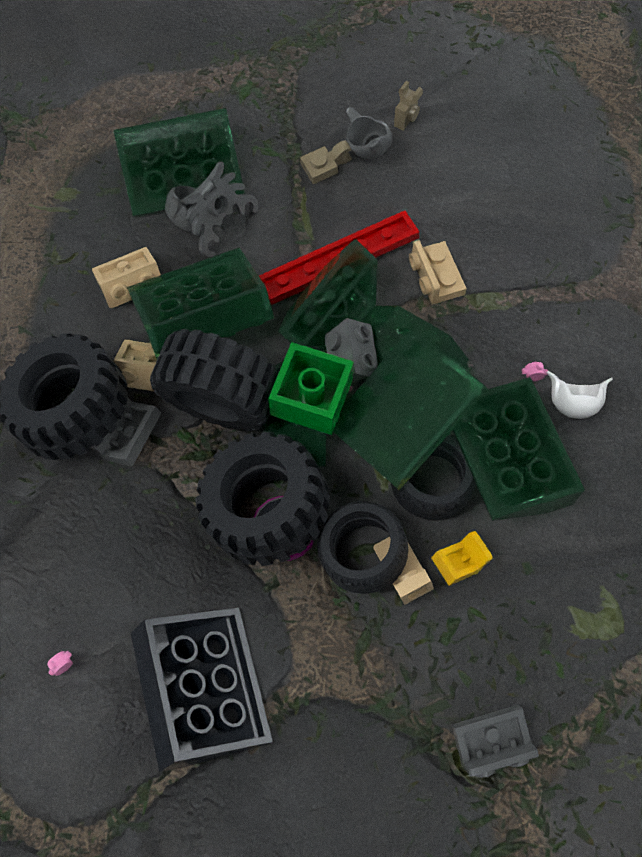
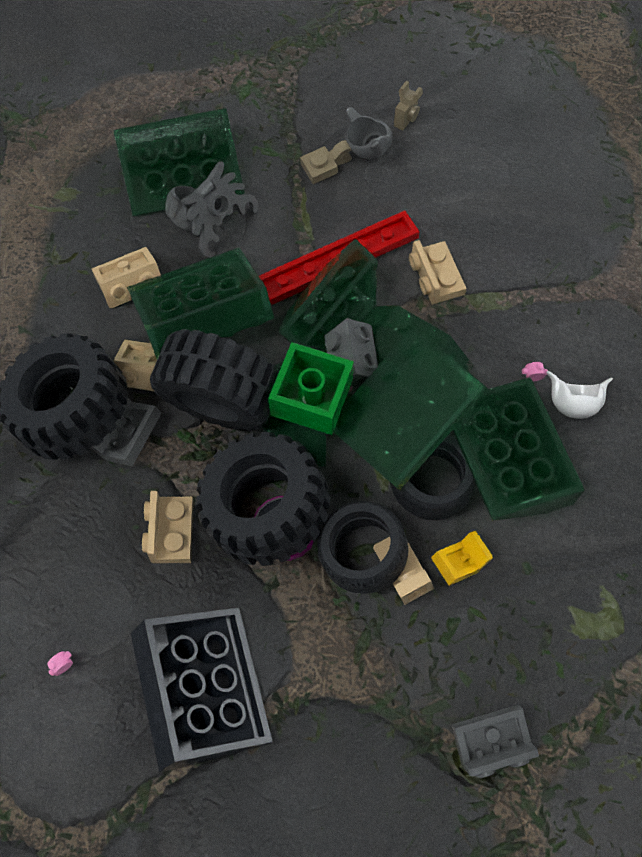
none -> tan bracket [142,491,194,563]

